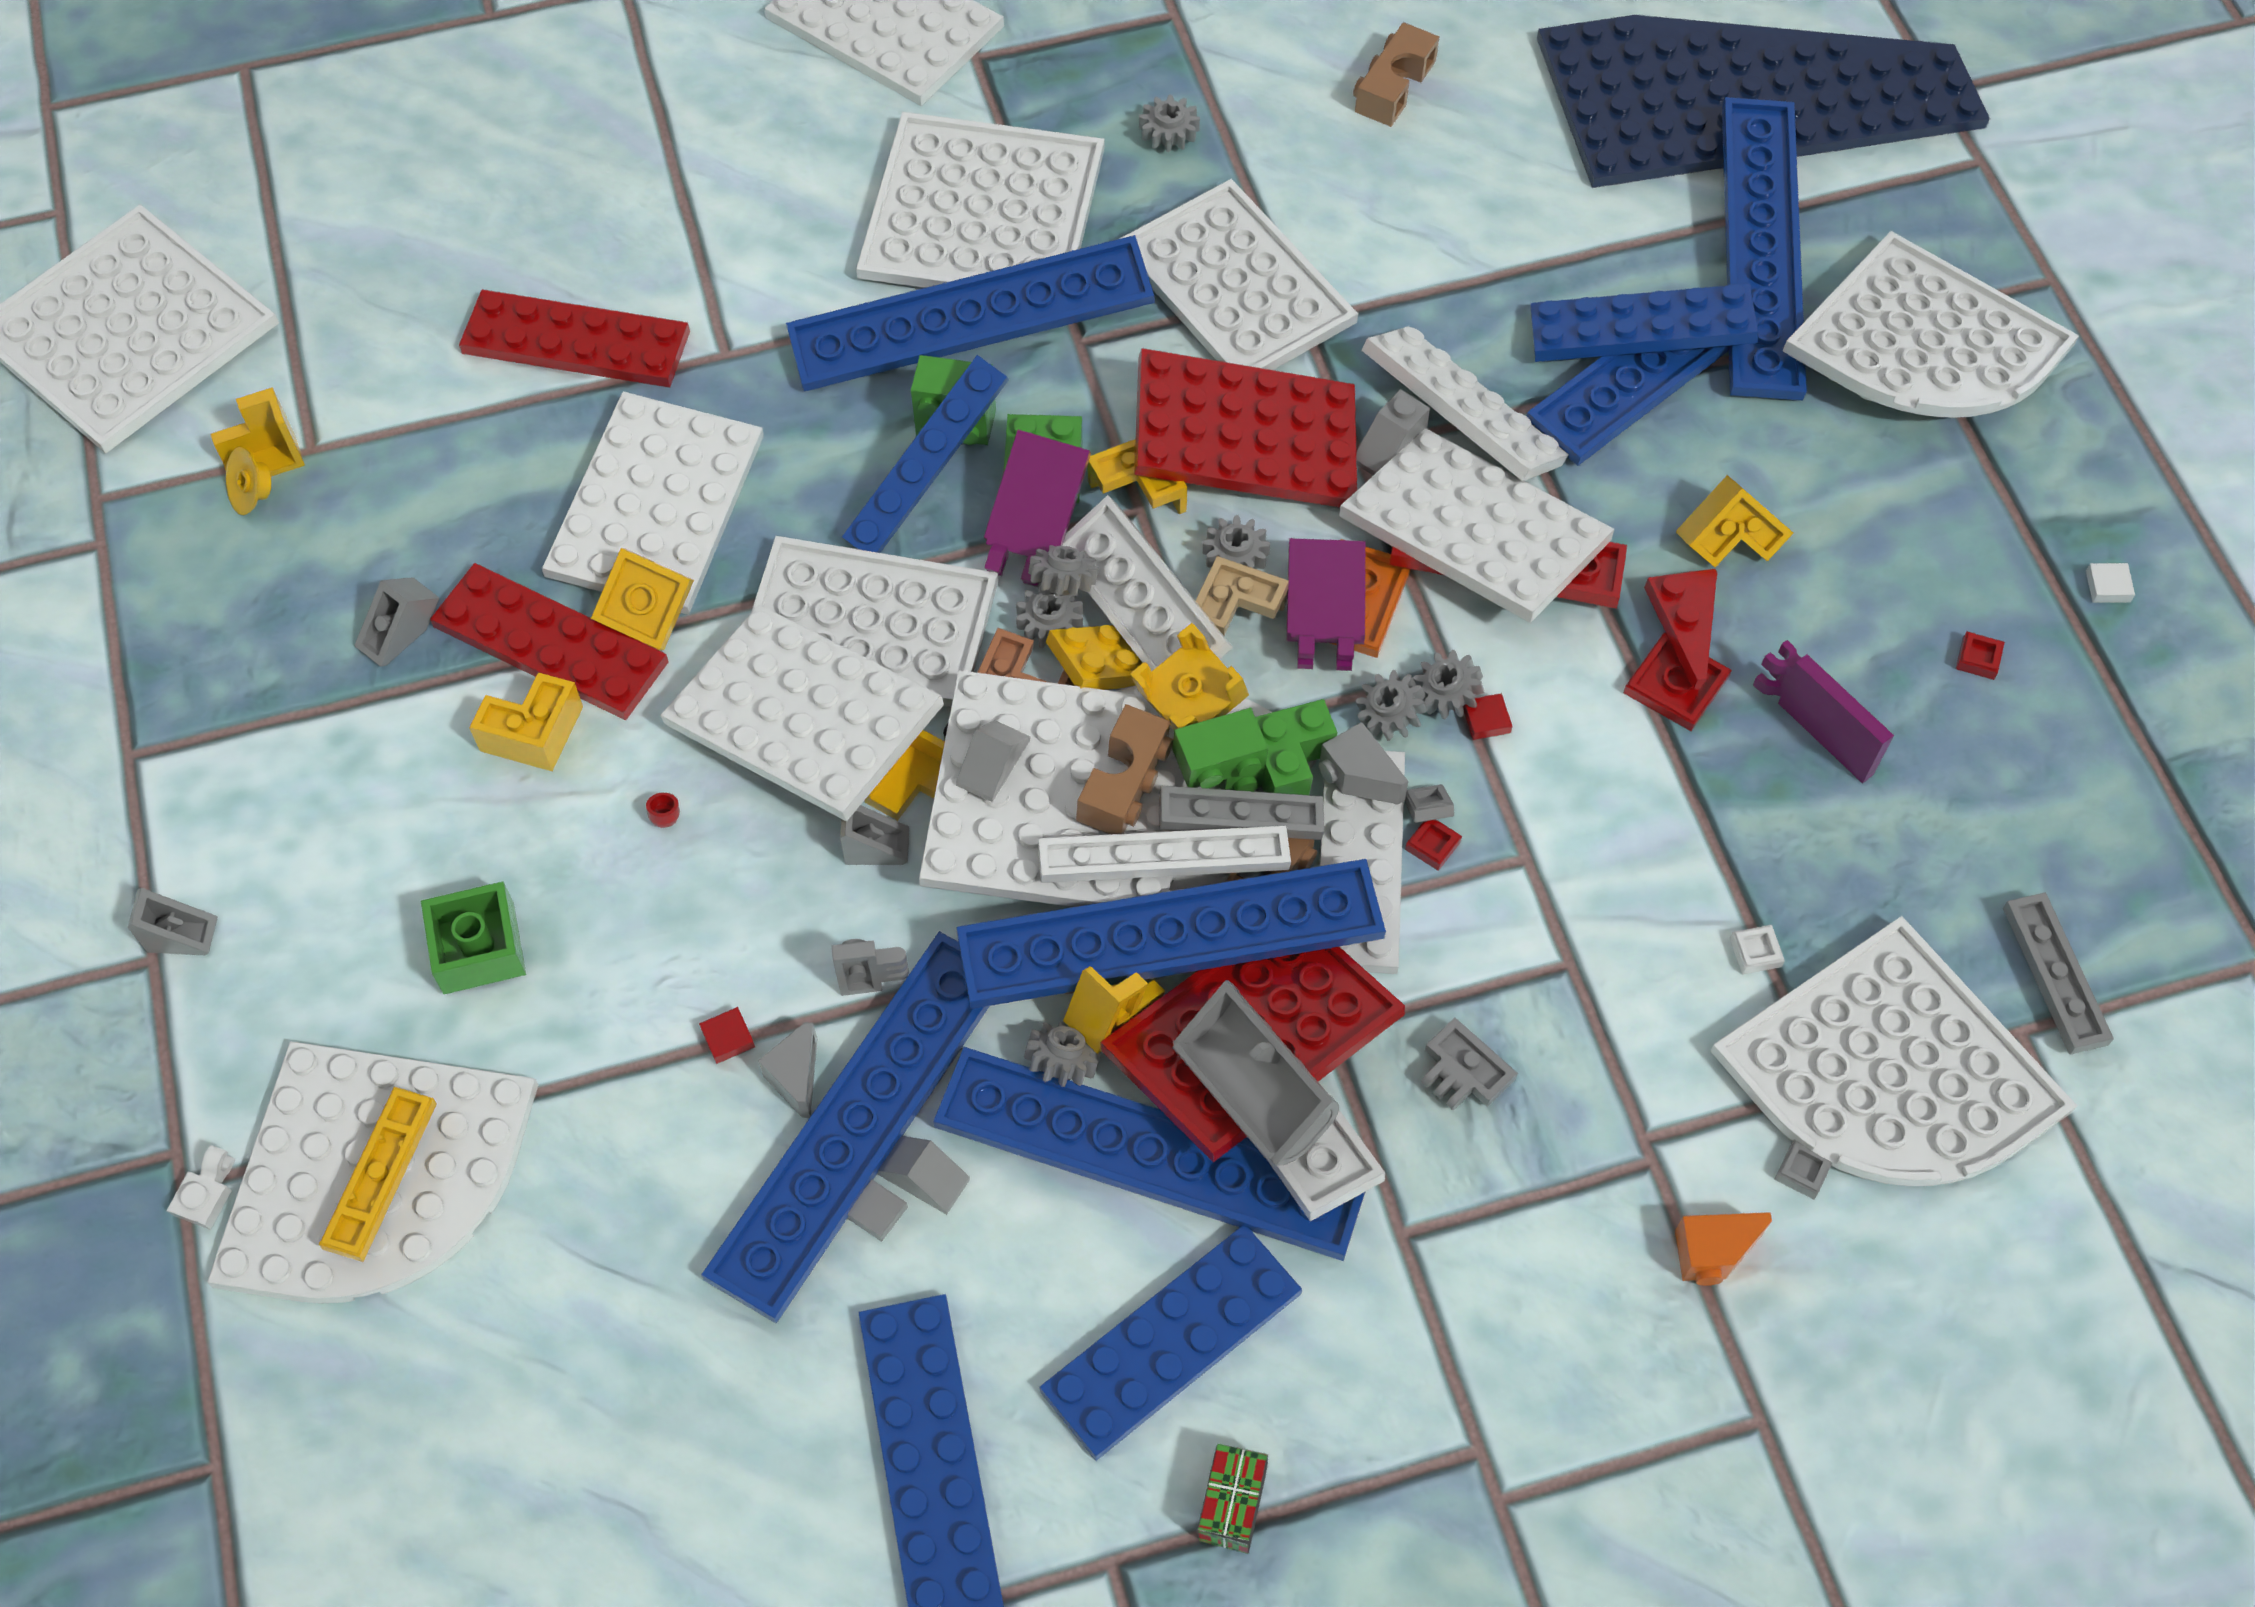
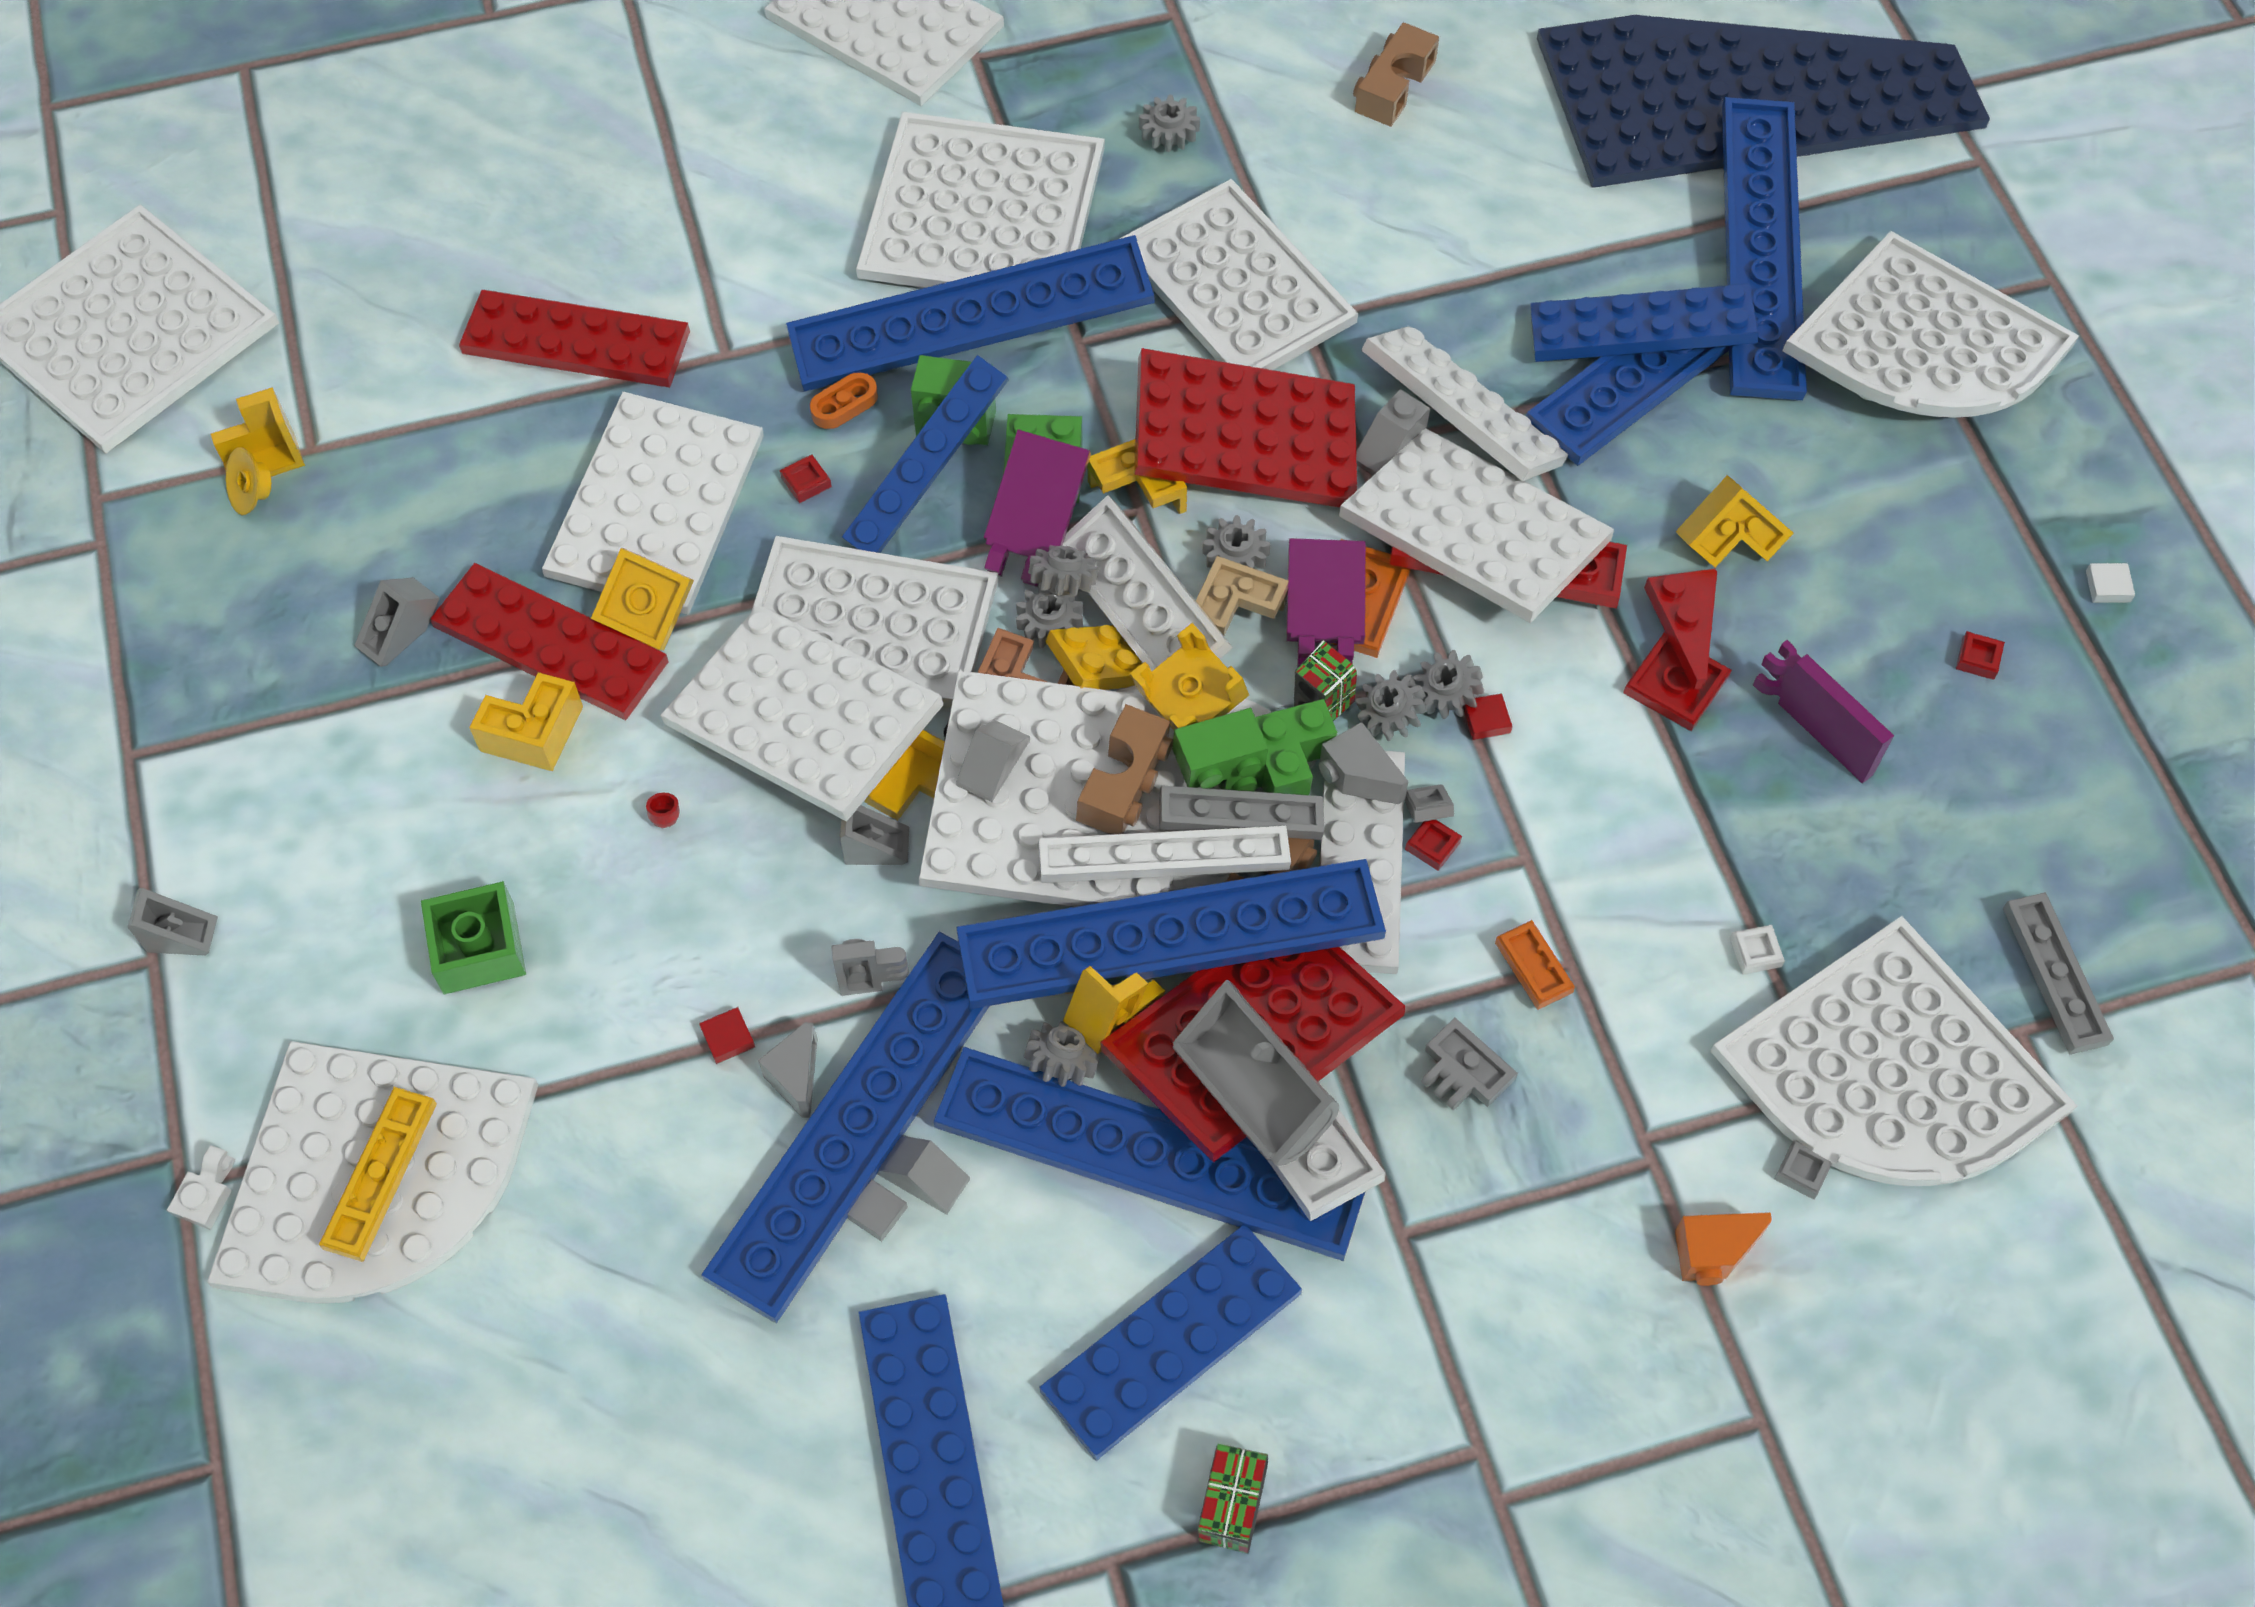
none -> red tile [780,454,832,503]
none -> orange plate [810,372,878,429]
none -> piece [1294,640,1357,721]
none -> orange plate [1495,920,1575,1010]

